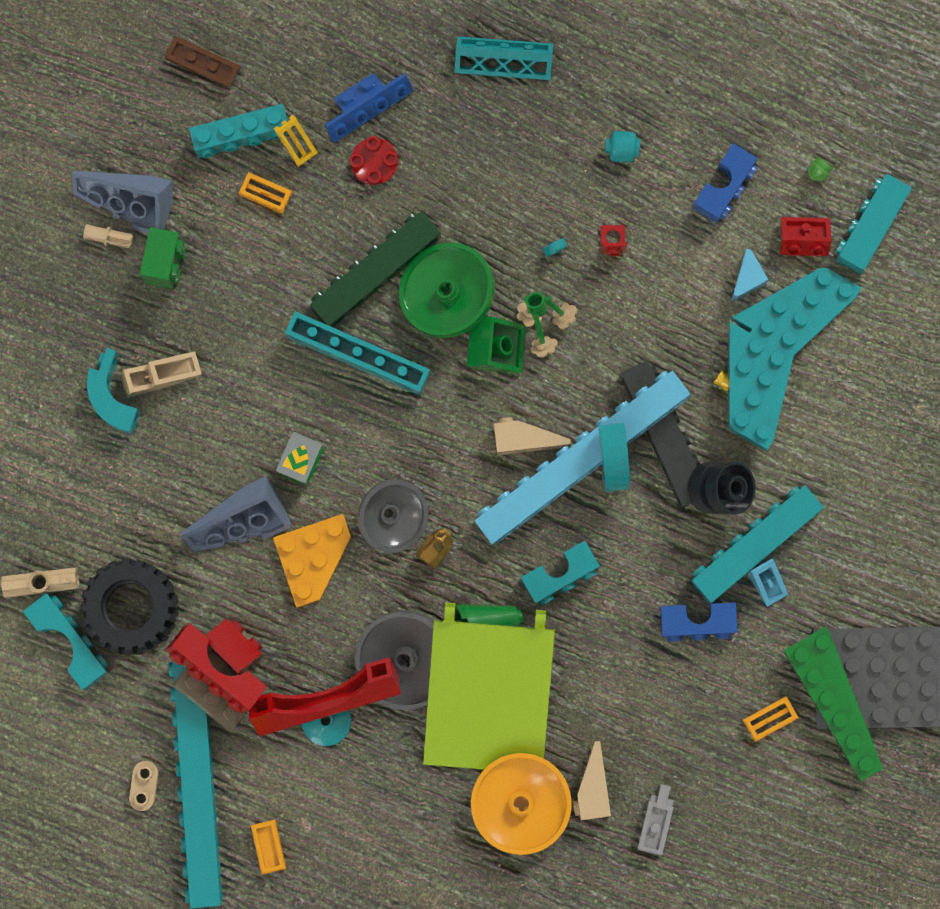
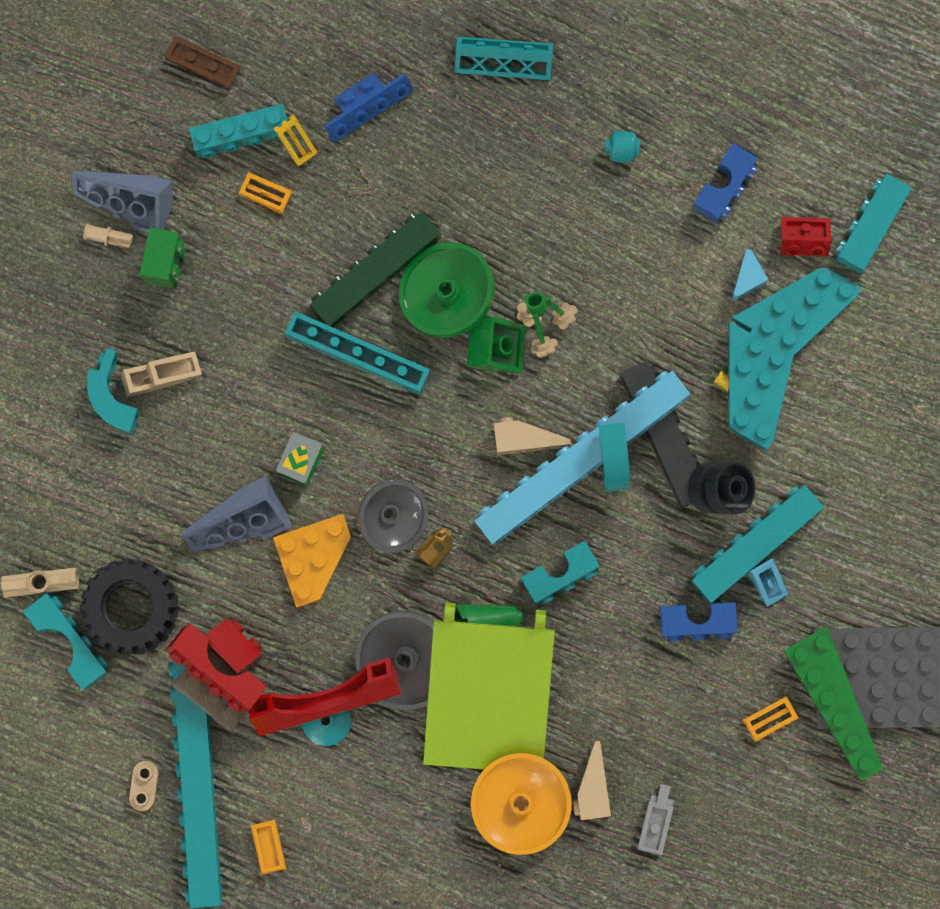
red dish [350,136,398,185] -> none
teal tile [542,238,568,257] -> none
red bracket [601,225,627,256] -> none
bright green plate [808,156,833,181] -> none

